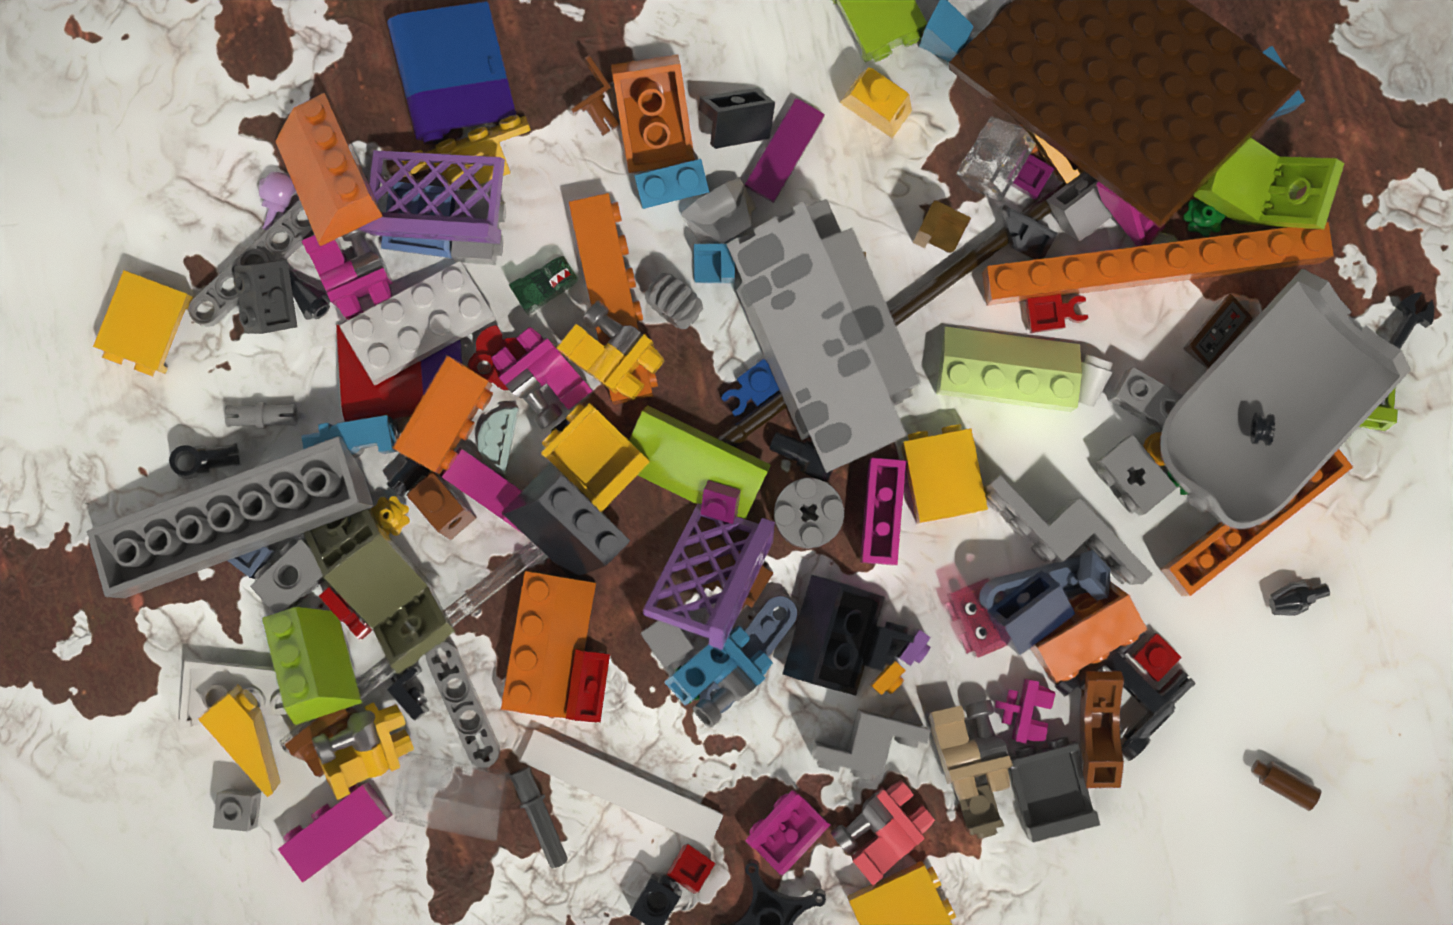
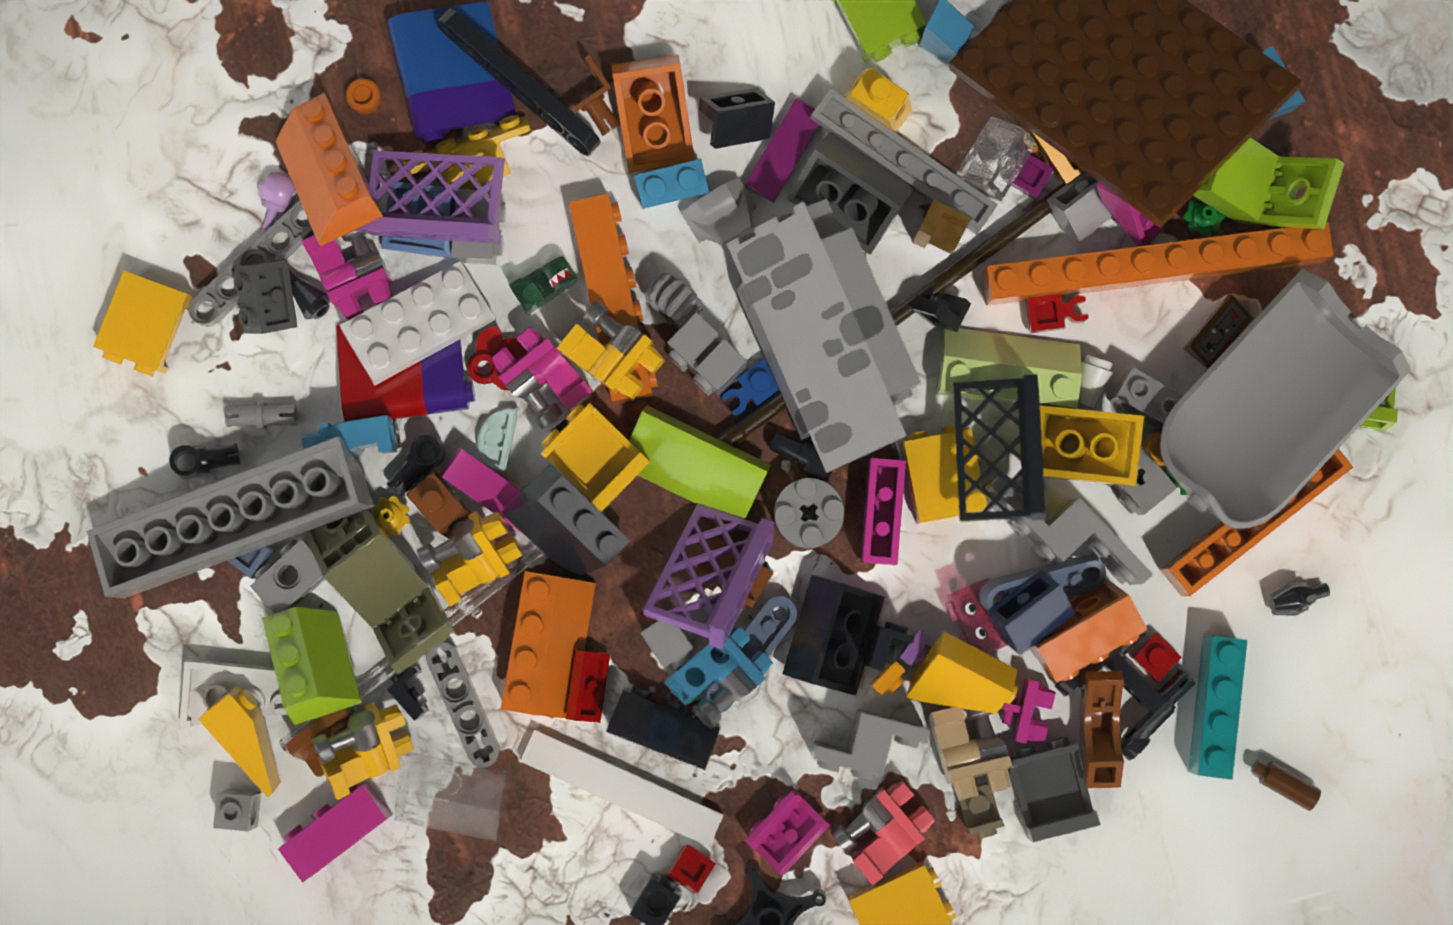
red plate [319,587,373,640] -> none
orange slope [393,356,493,474] -> none
dark grey axle [509,766,567,869] -> none
dark azure panel [694,244,735,283] -> none
magenta plate [700,480,741,524] -> none
black tile [1002,205,1058,260] -> none
sand blue plate [1077,550,1111,601] -> none
black bush [1250,413,1275,446] -> none
black bar [1389,292,1434,349] -> none
none -> orange tile [346,78,382,114]
none -> yellow hips [417,511,523,607]
none -> black beam [436,9,601,156]
none -> black slope [606,686,721,770]
none -> light grey piece [667,312,747,398]
none -> dark grey slope [786,132,915,255]
none -> light grey plate [810,88,998,234]
none -> yellow slope [906,632,1018,714]
none -> black bracket [910,293,971,333]
none -> black fence [953,374,1046,522]
none -> yellow slope [1040,405,1145,486]
none -> teal brick [1188,635,1247,780]

